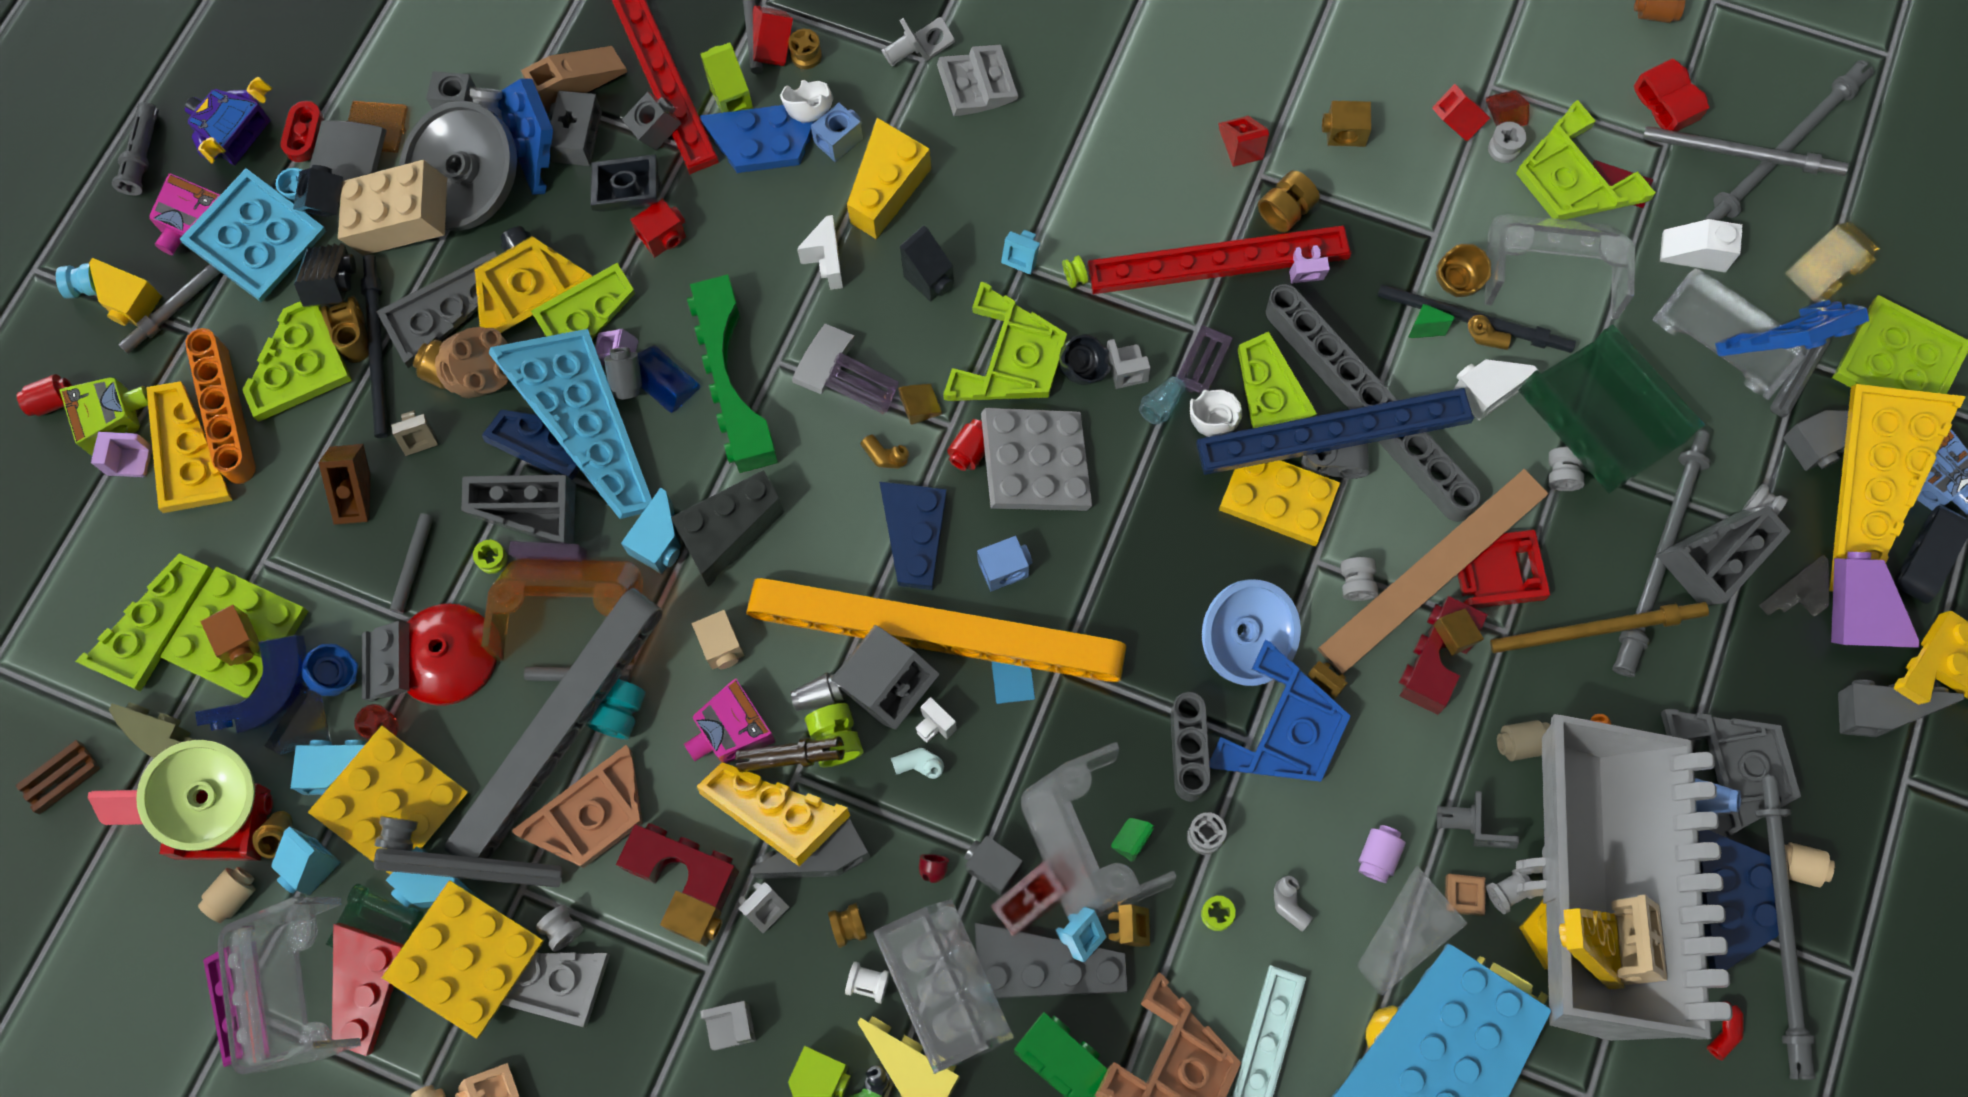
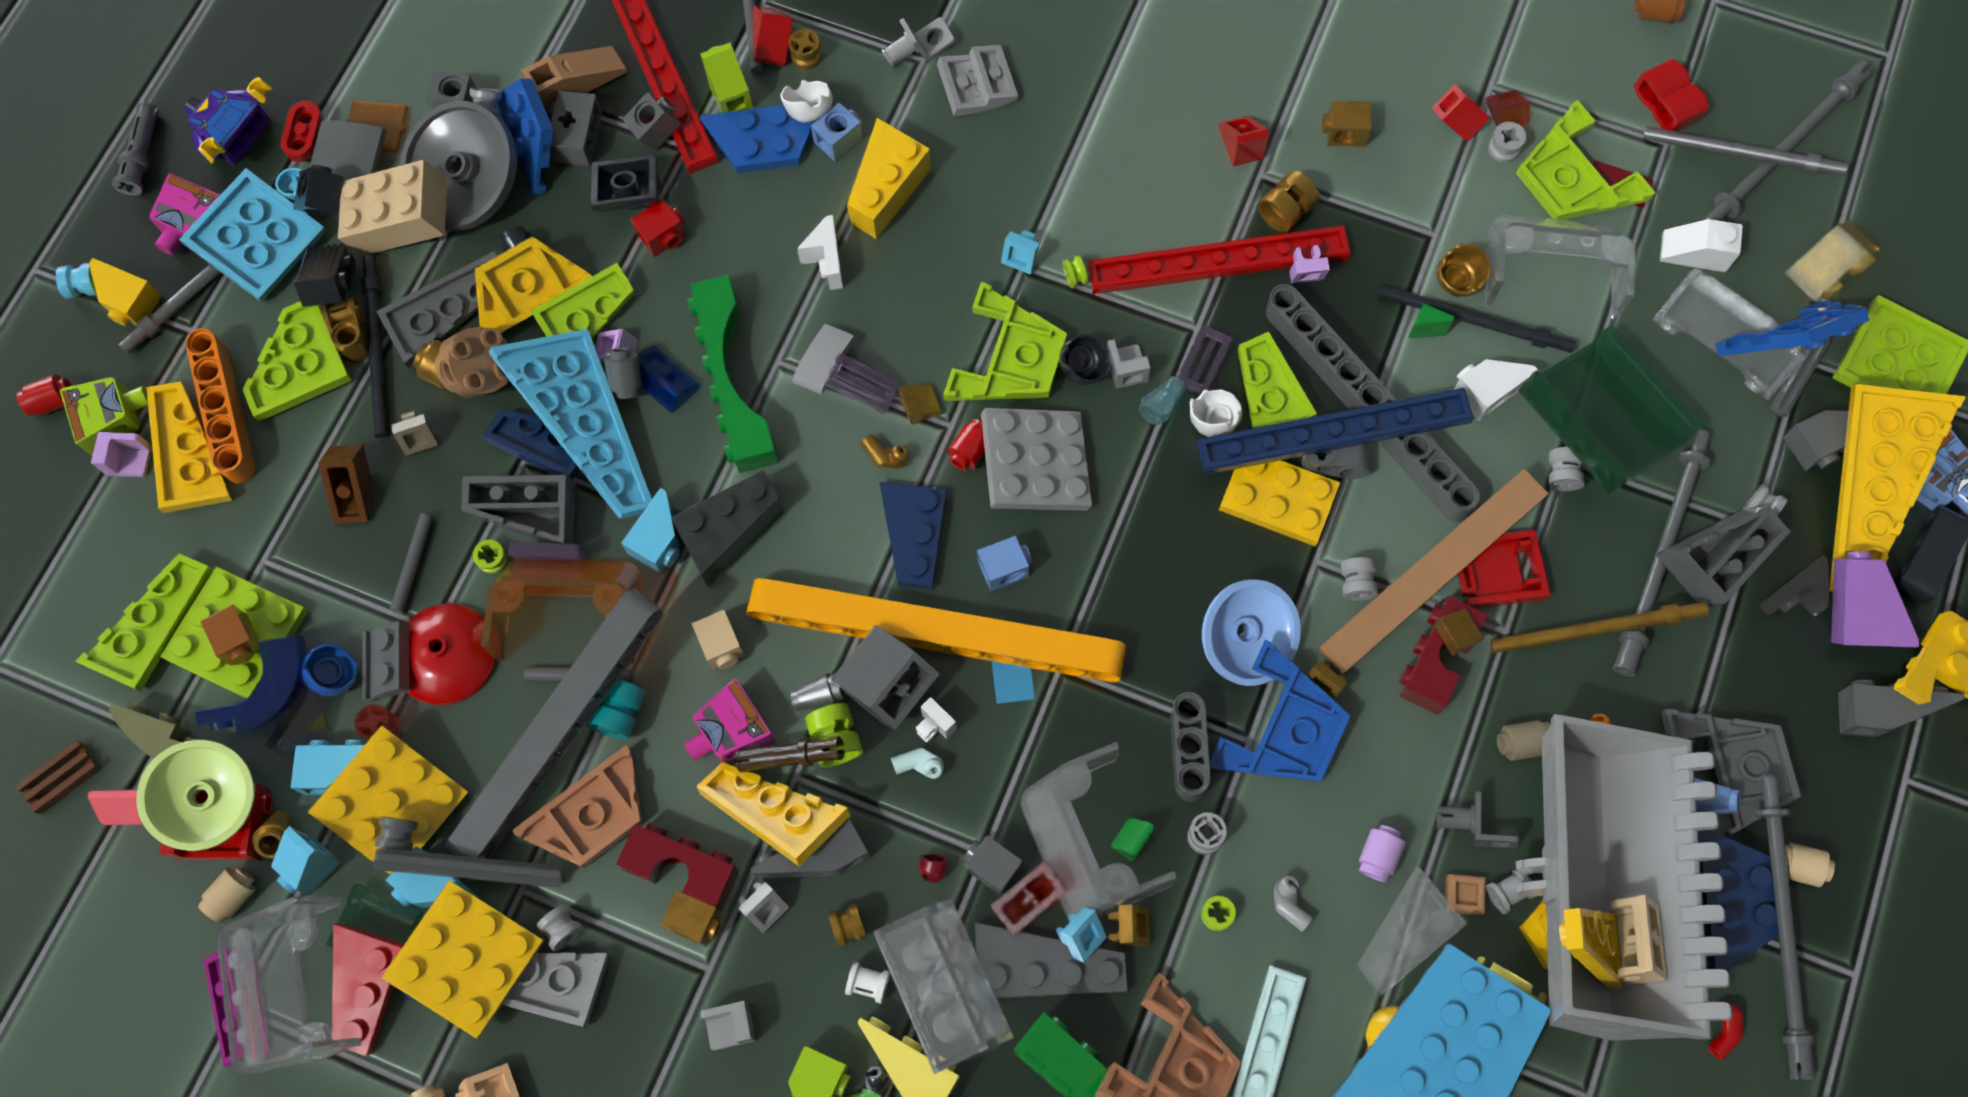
black slope [900,225,954,302] -> none
pearl gold arm [1468,315,1511,350] -> none

